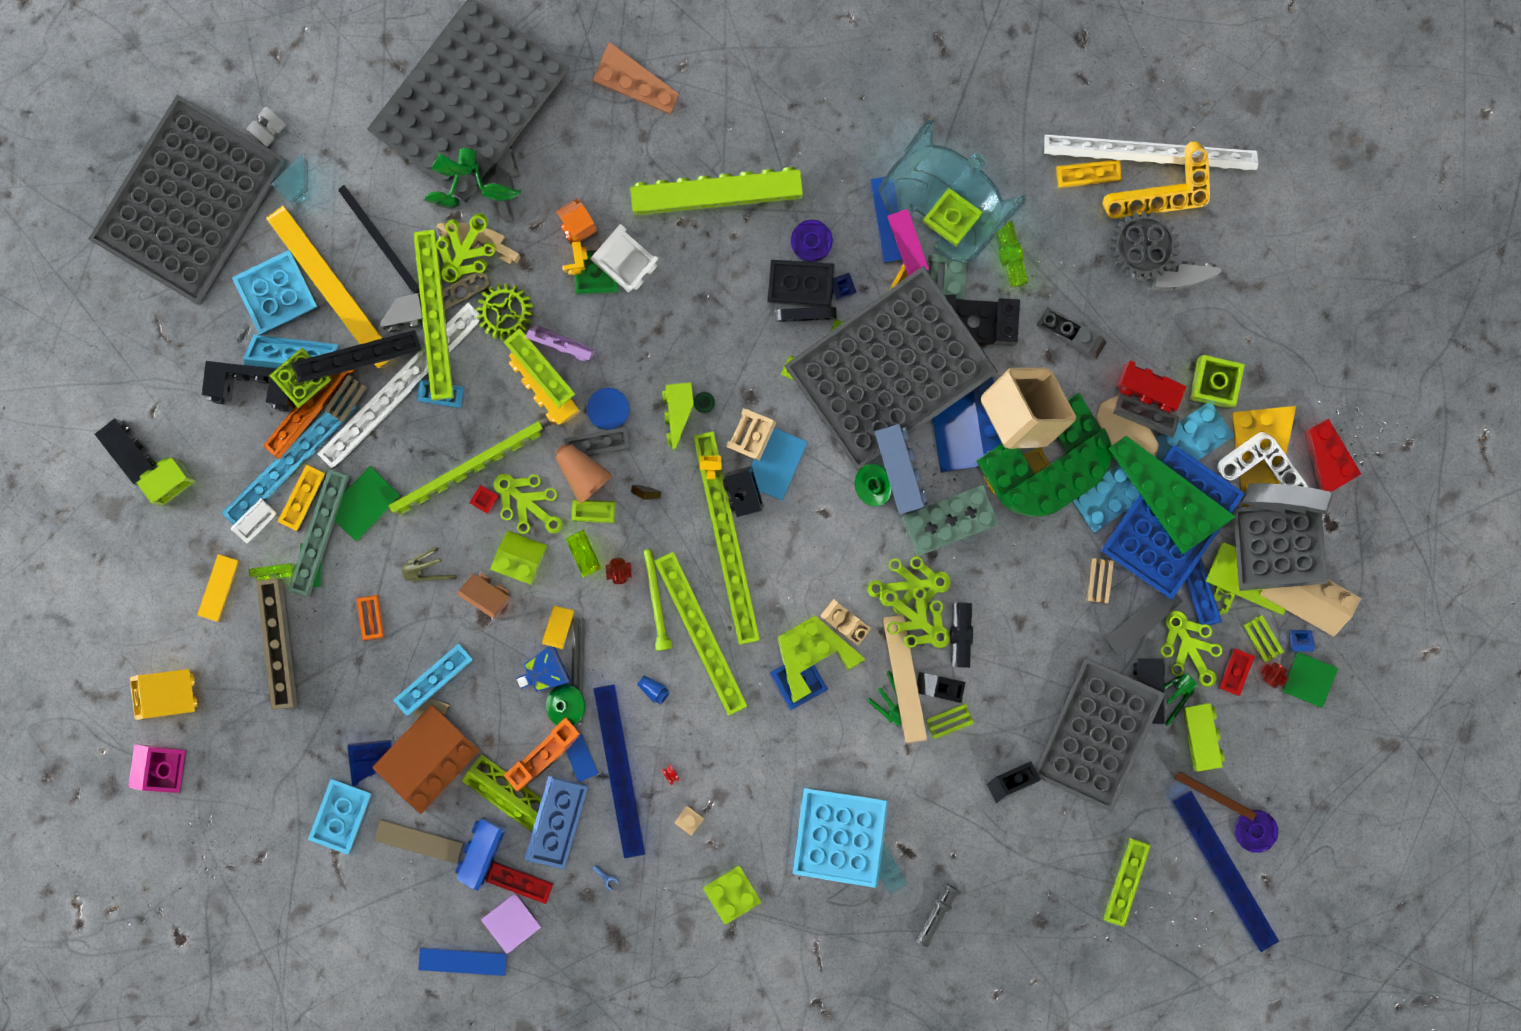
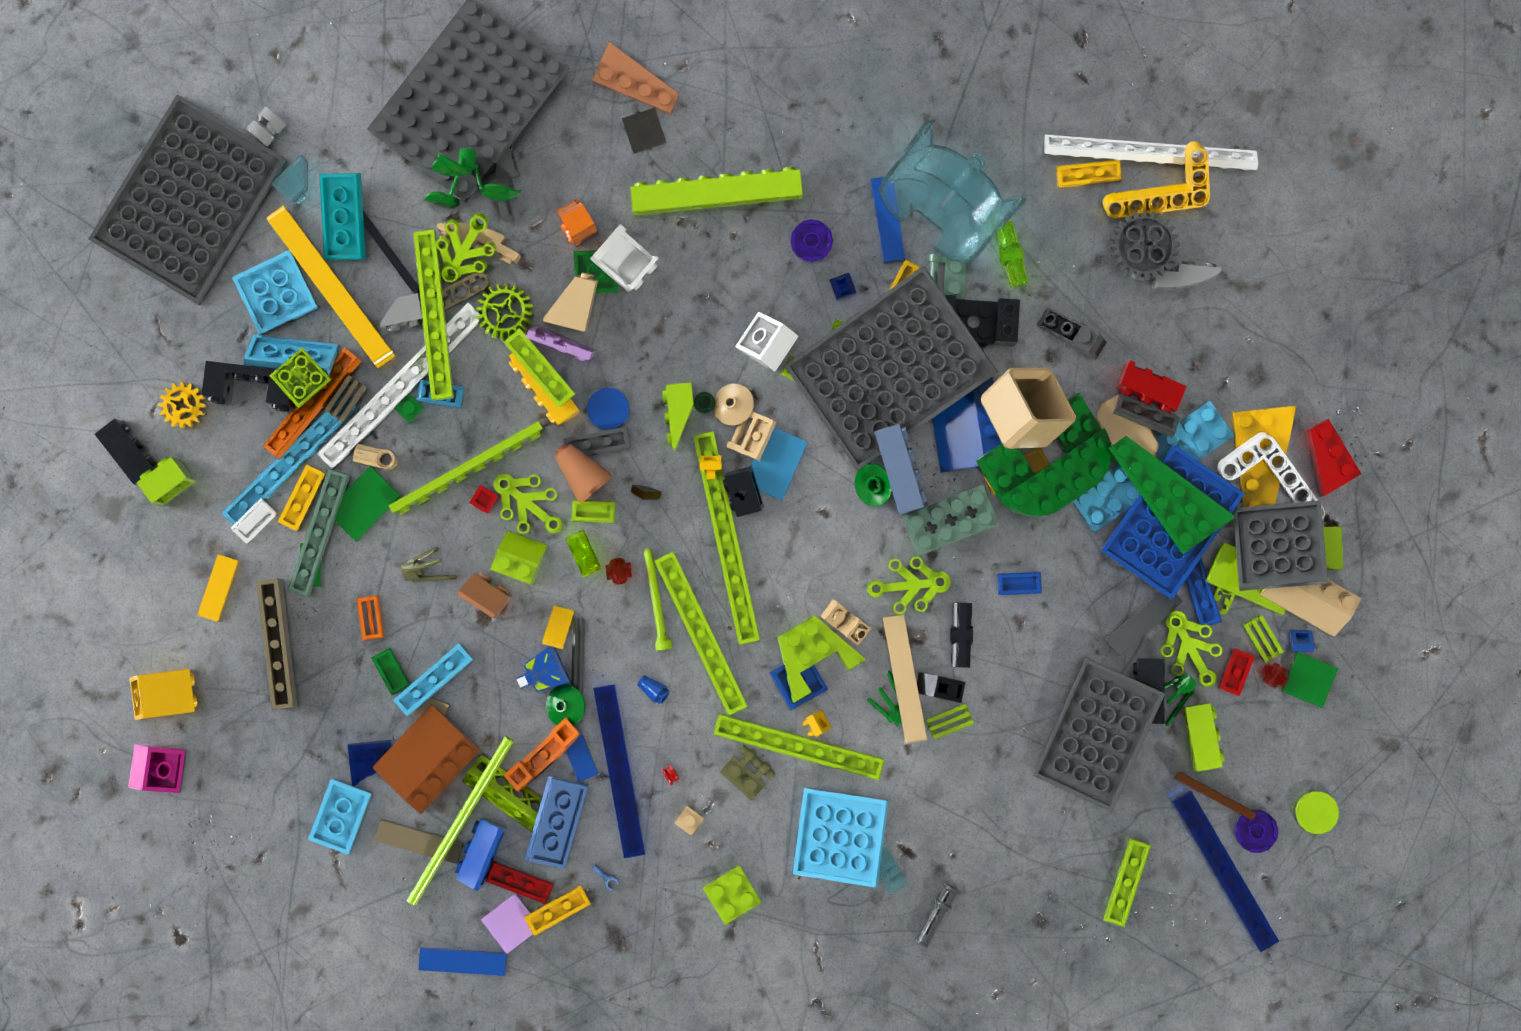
clear neon green plate [248,563,295,581] -> none
black tile [291,330,422,384] -> none
yellow bracket [562,241,588,275] -> none
black tile [767,260,835,307] -> none
black beam [775,307,837,322] -> none
lime plant [879,587,951,648] -> none
dark pink tile [887,209,929,276] -> none
lime plate [923,188,983,247] -> none
black slope [987,761,1041,803] -> none
tan tile [1087,558,1114,604] -> none
lime brick [1189,355,1245,409] -> none
slope [1242,483,1333,515] -> none
none -> yellow gear [158,382,207,429]
none -> teal tile [319,173,366,259]
none -> tan piece [353,444,398,470]
none -> green tile [371,648,411,696]
none -> green plate [394,393,425,423]
none -> lime piece [407,736,514,906]
none -> yellow tile [524,885,591,936]
none -> tan slope [543,272,598,332]
none -> clear smoke piece [622,107,667,154]
none -> tan dish [713,384,754,426]
none -> lime tile [713,714,885,780]
none -> olive plate [720,745,776,801]
none -> white slope [735,312,799,372]
none -> yellow tile [802,709,832,737]
none -> blue tile [997,572,1042,595]
none -> lime tile [1295,791,1339,834]
none -> lime tile [1323,526,1343,570]

